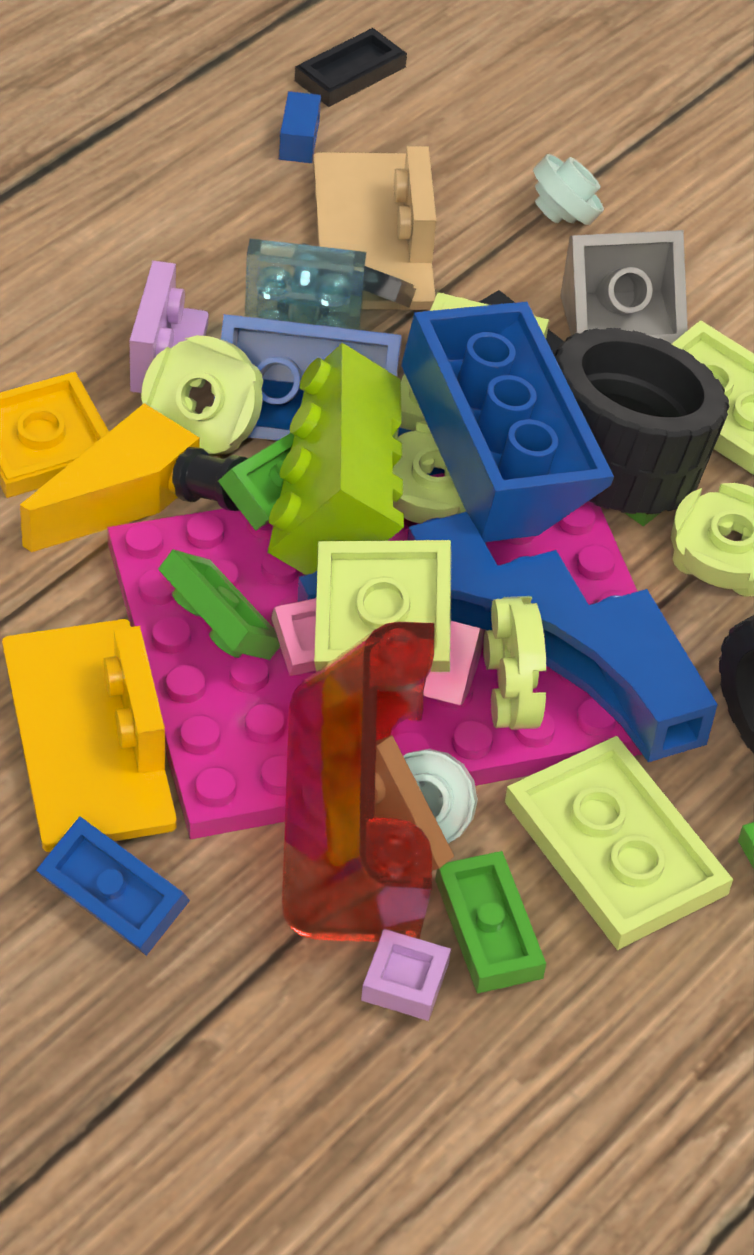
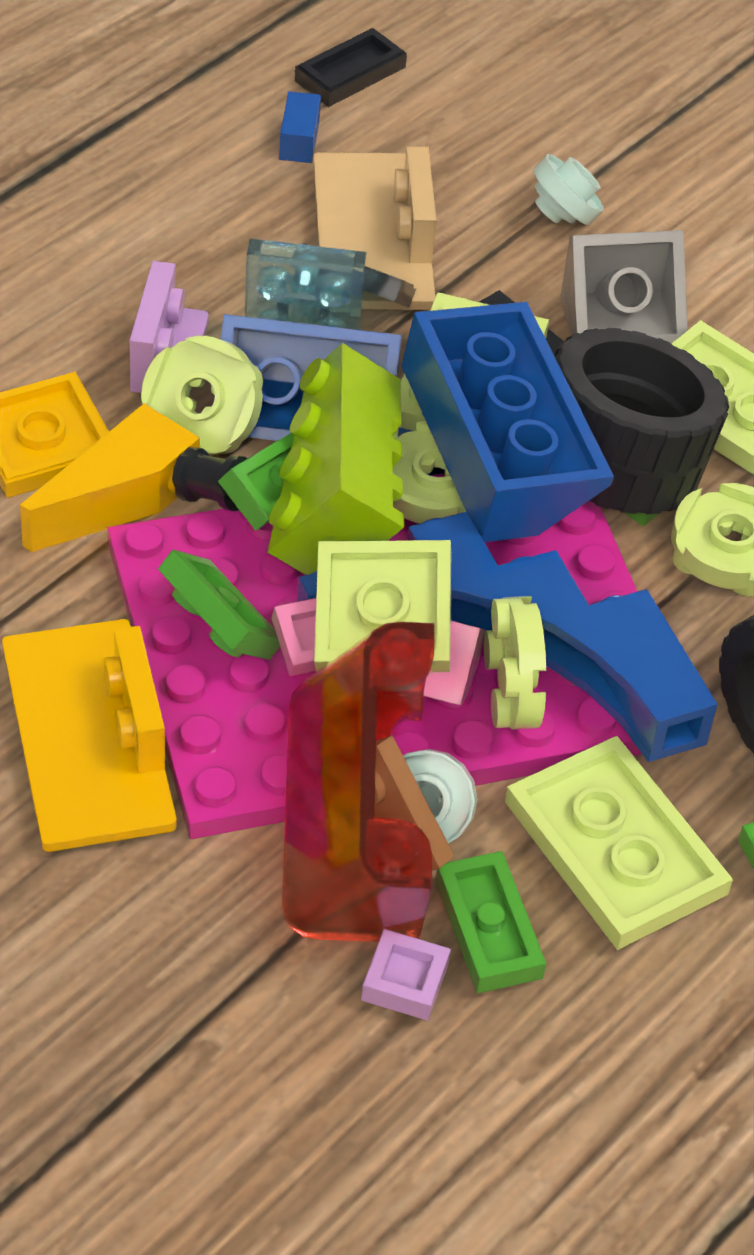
blue plate [36,816,190,956] -> none

